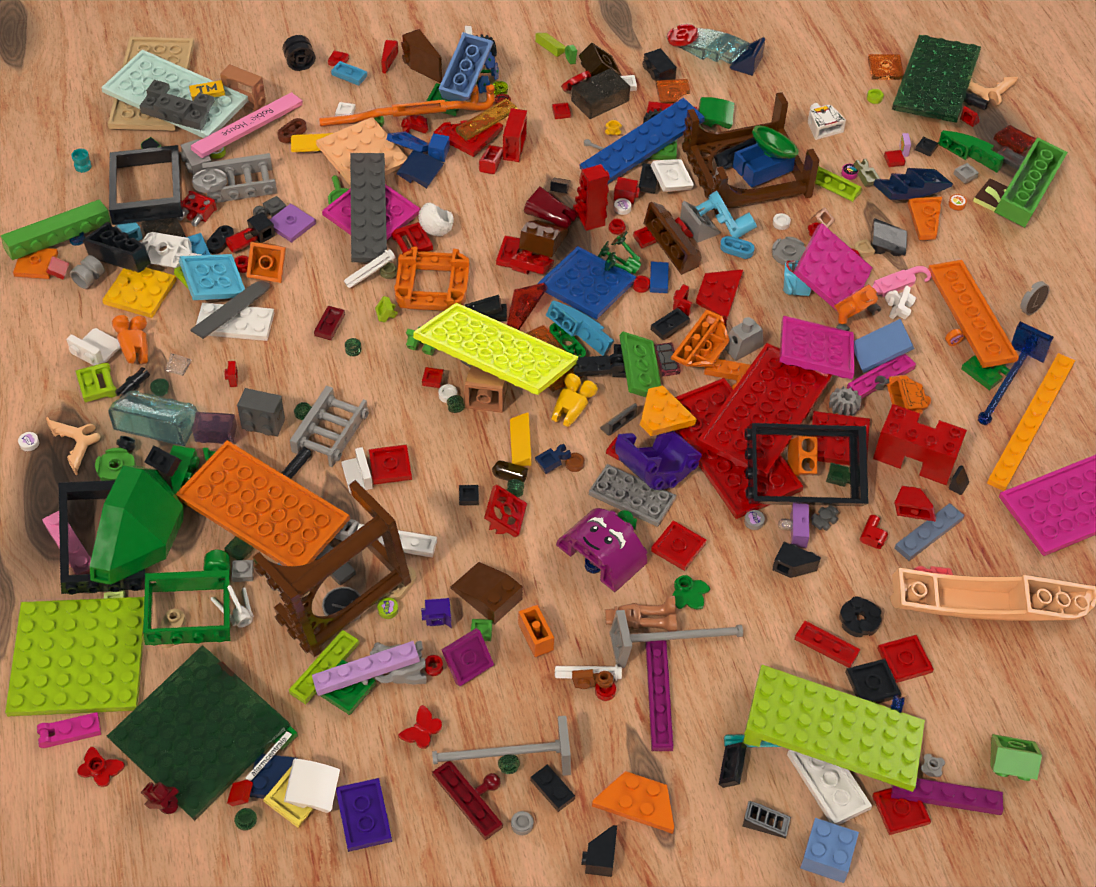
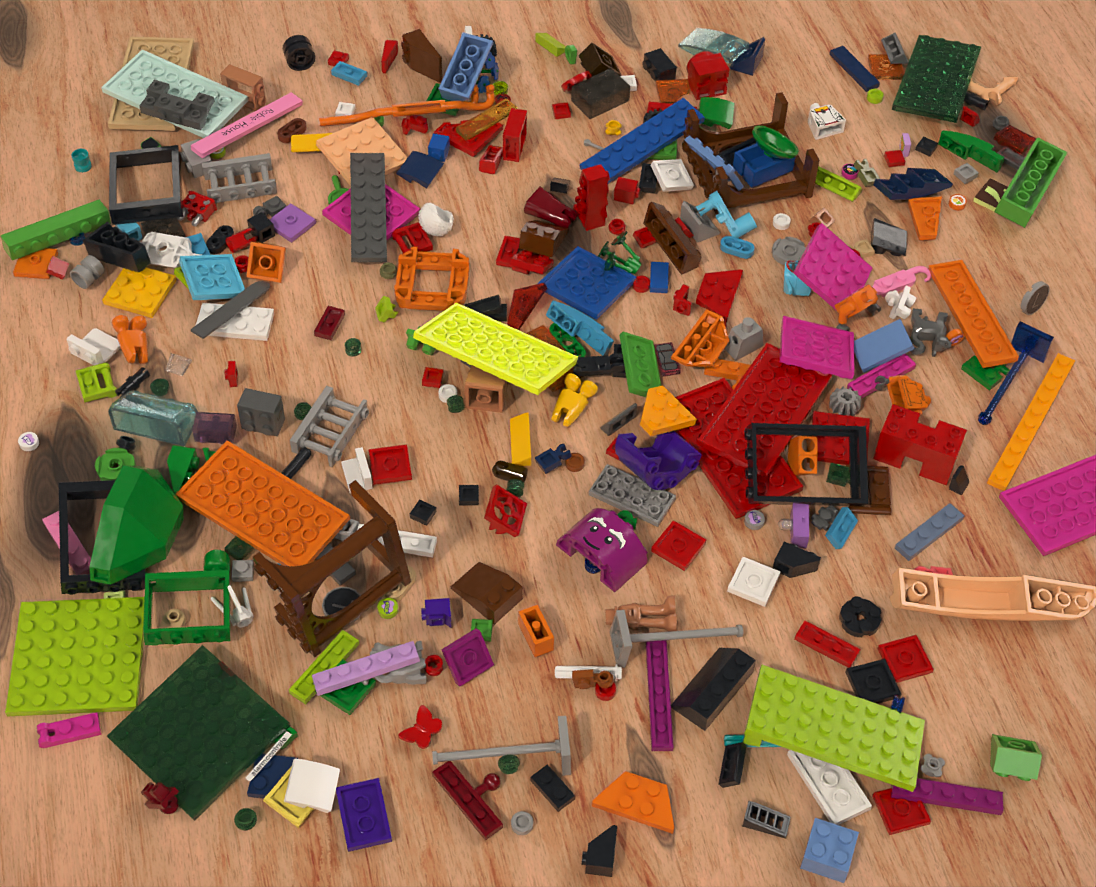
light nougat piece [46,417,101,475] -> none
red animal [77,747,125,787] -> none
black plate [144,445,182,477] -> none
yellow tile [189,80,225,101] -> none
light grey tile [192,169,227,193] -> none
red tile [227,779,253,807] -> none
white axle [344,249,396,288] -> none
blue wing [386,131,429,153] -> none
white tile [614,198,631,215] -> none
black plate [650,308,690,340] -> none
red tile [667,24,699,46] -> none
green plate [672,575,710,610] -> none
red piece [860,515,888,549] -> none
red slope [894,486,936,522] -> none
none -> black plate [410,499,437,526]
none -> black slope [671,648,756,731]
none -> medium blue wing [685,135,744,191]
none -> red piece [686,51,730,100]
none -> white plate [727,557,780,607]
none -> dark azure plate [825,507,858,549]
none -> dark blue tile [829,46,880,92]
none -> reddish brown plate [845,465,891,515]
none -> dark grey slope [881,32,909,64]
none -> dark grey animal [910,308,951,357]
none -> dark grey plate [993,115,1009,131]

